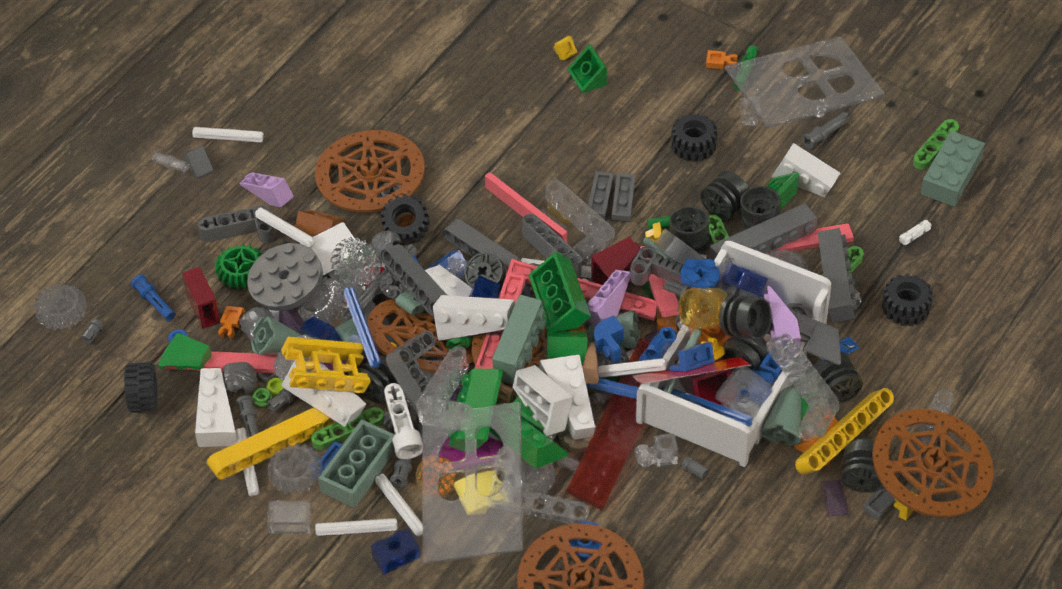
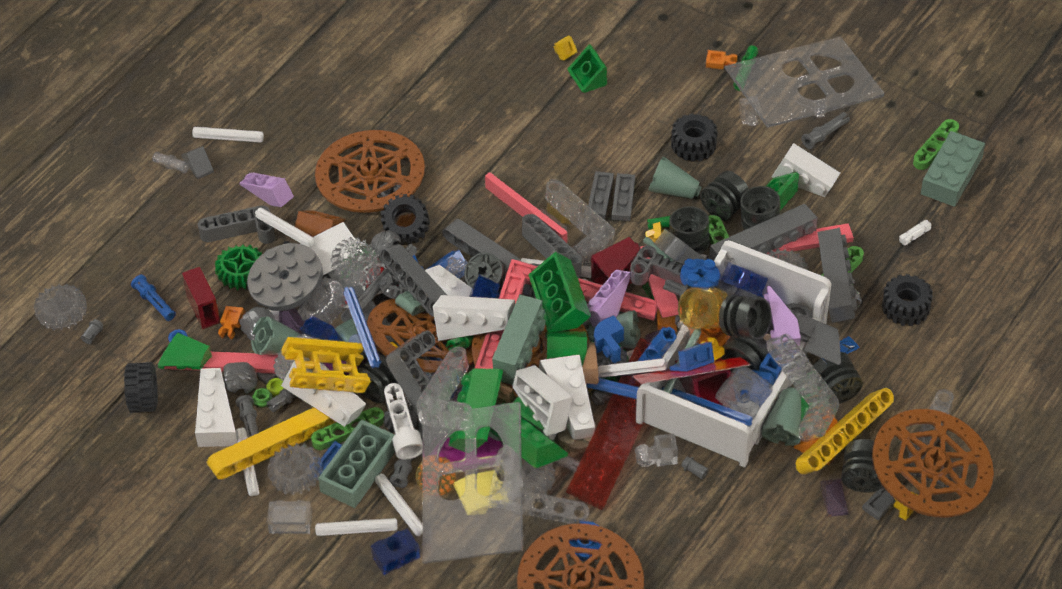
none -> sand green cone [648,157,702,199]

